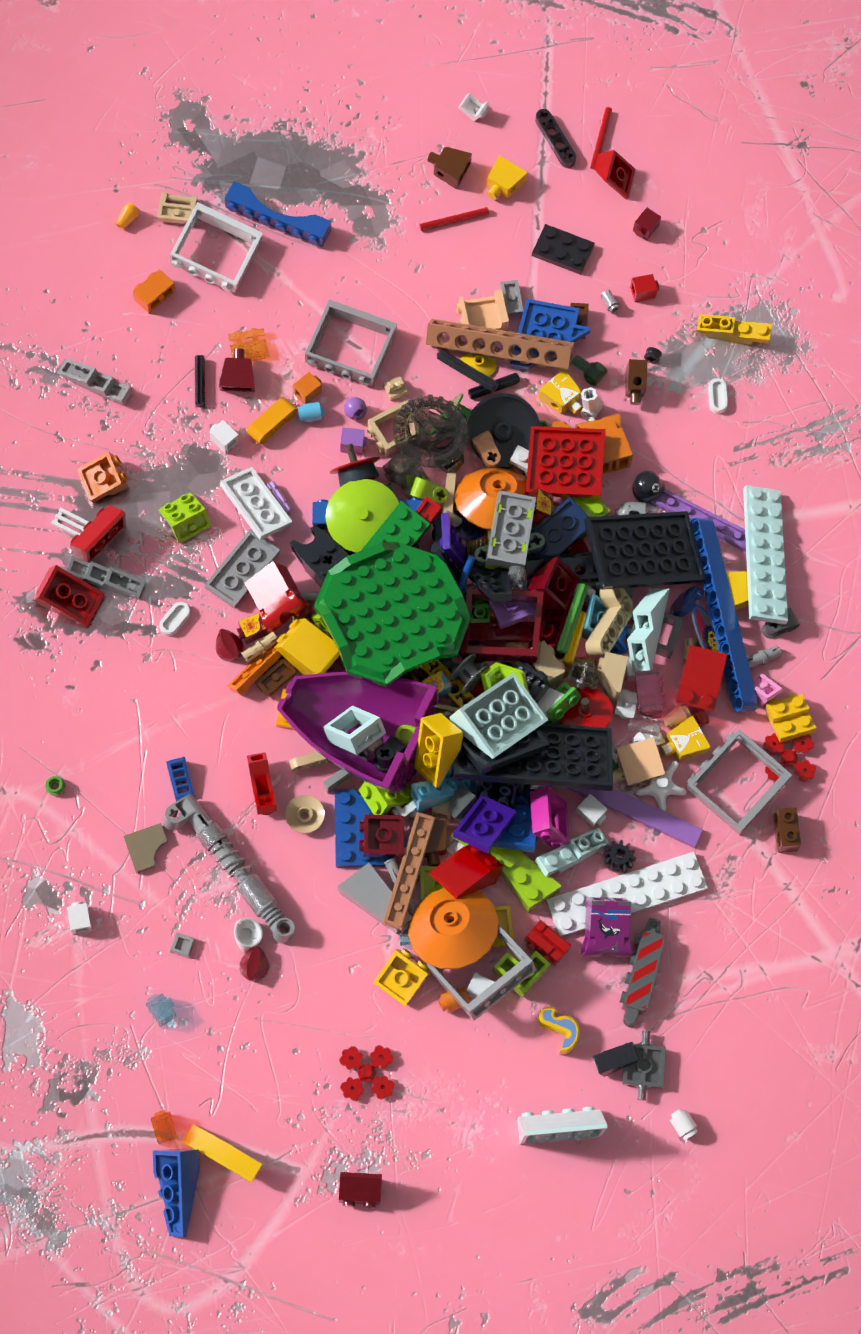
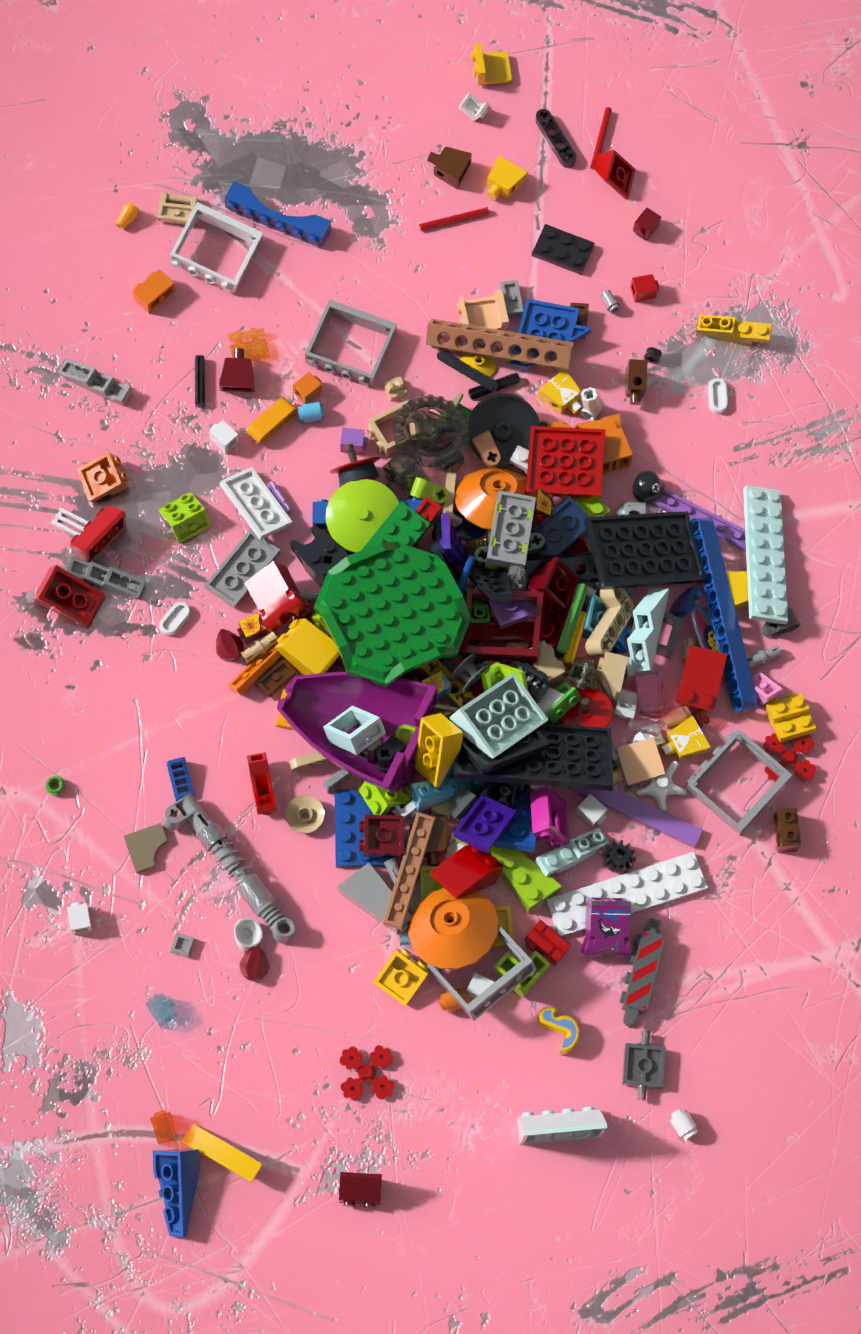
medium lavender piece [344,397,367,420] -> none
clear green axle [572,355,607,386] -> none
black slope [593,1042,640,1077] -> none
none -> yellow bracket [471,43,512,85]

